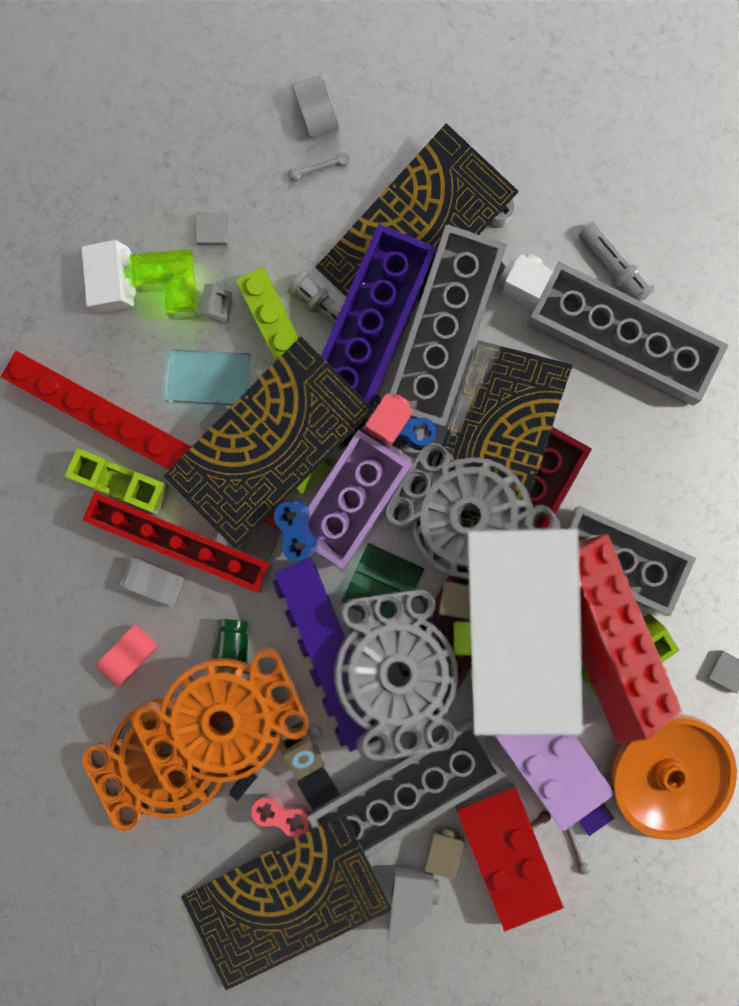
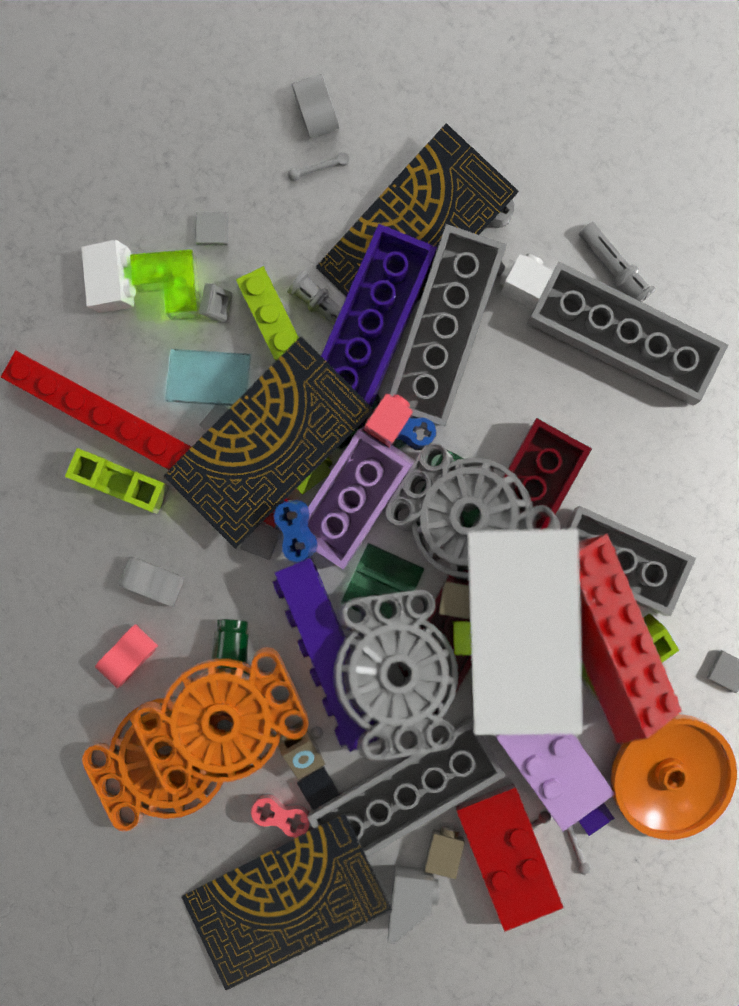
red brick [82,492,272,593] -> none
black tile [229,771,260,801] -> none
black sticker [435,340,573,528] -> none

